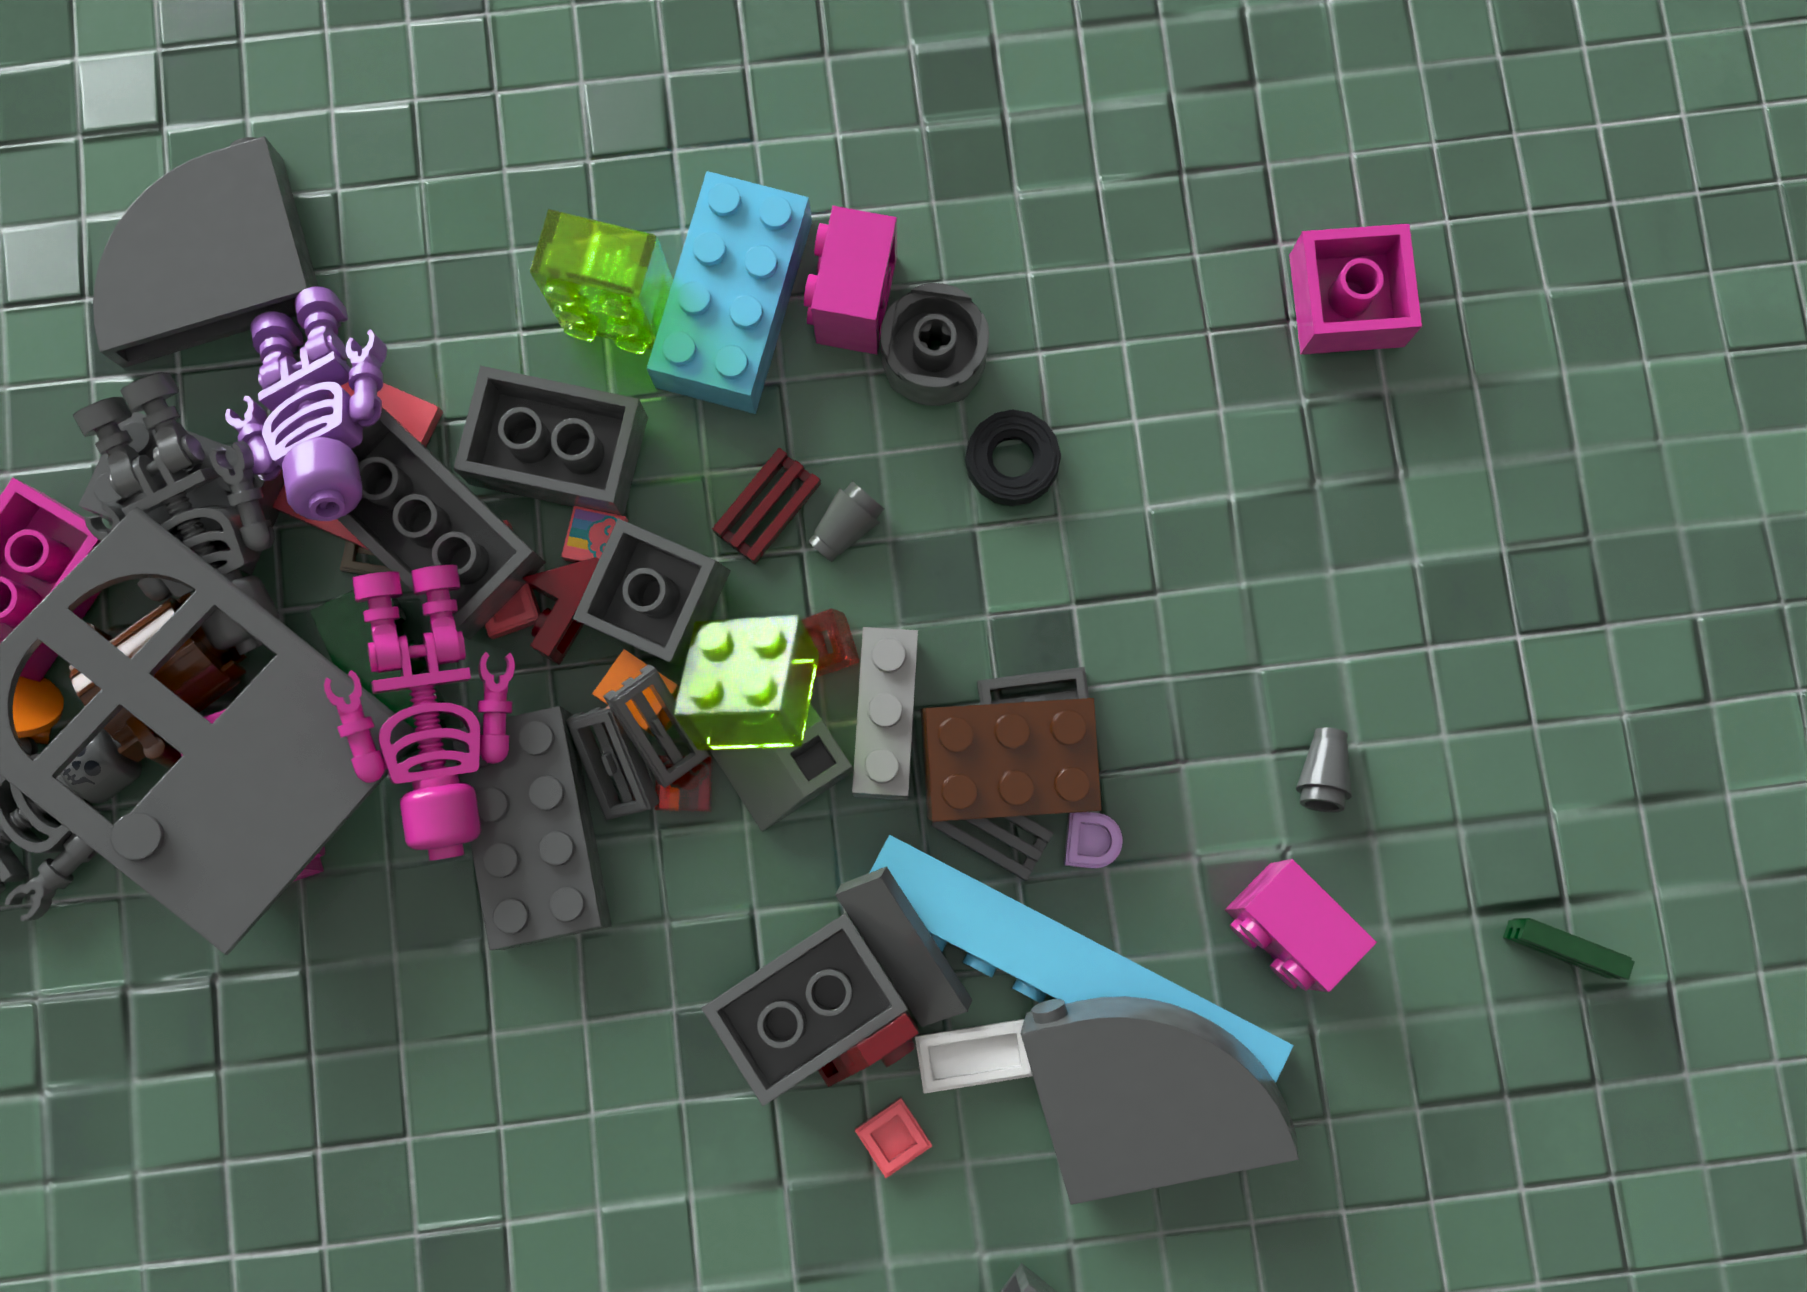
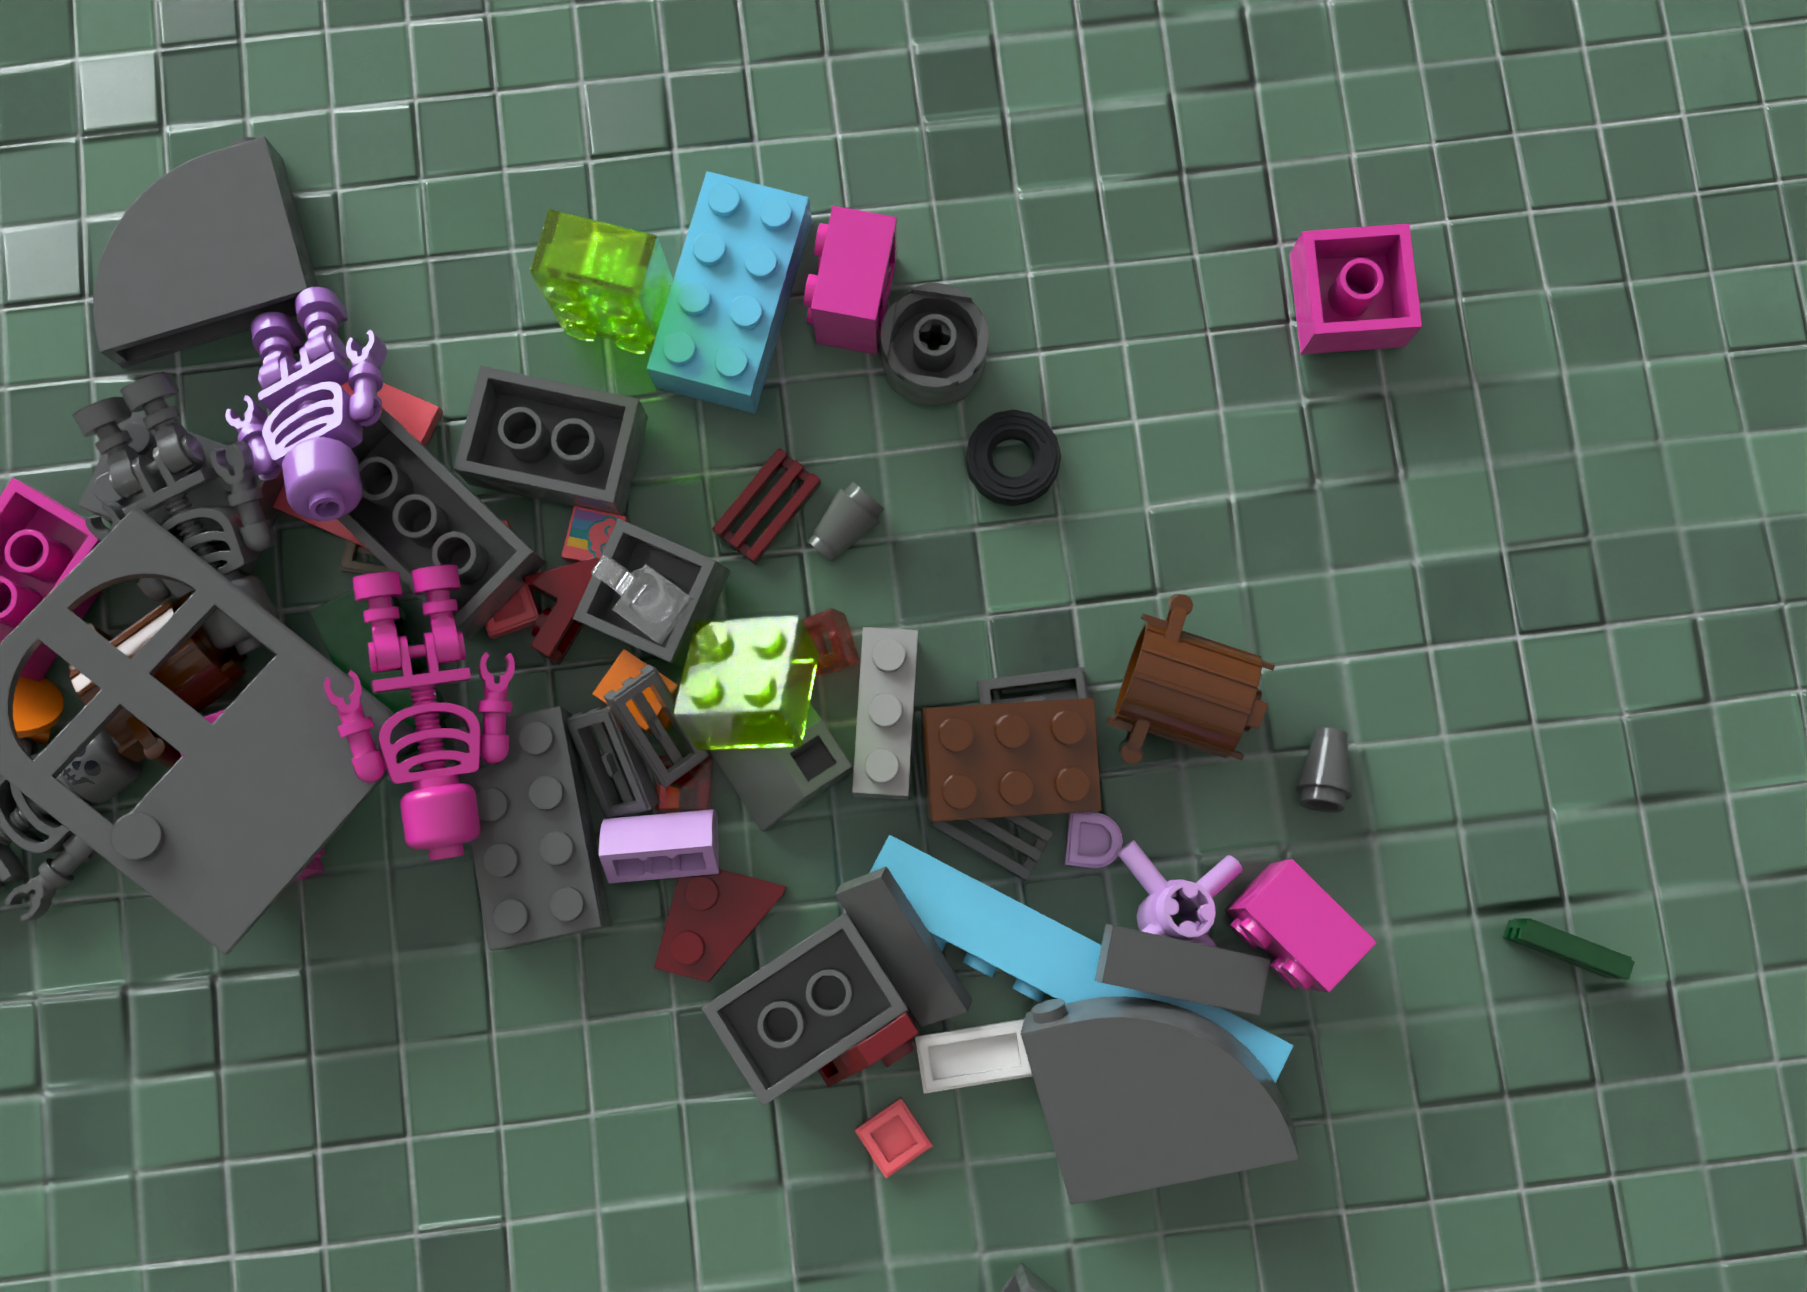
none -> clear plate [591,555,694,644]
none -> lavender brick [599,809,719,884]
none -> dark red wing [654,869,787,982]
none -> dark grey tile [1095,924,1270,1016]
none -> reddish brown container [1106,594,1275,764]
none -> lavender bar [1117,840,1242,948]

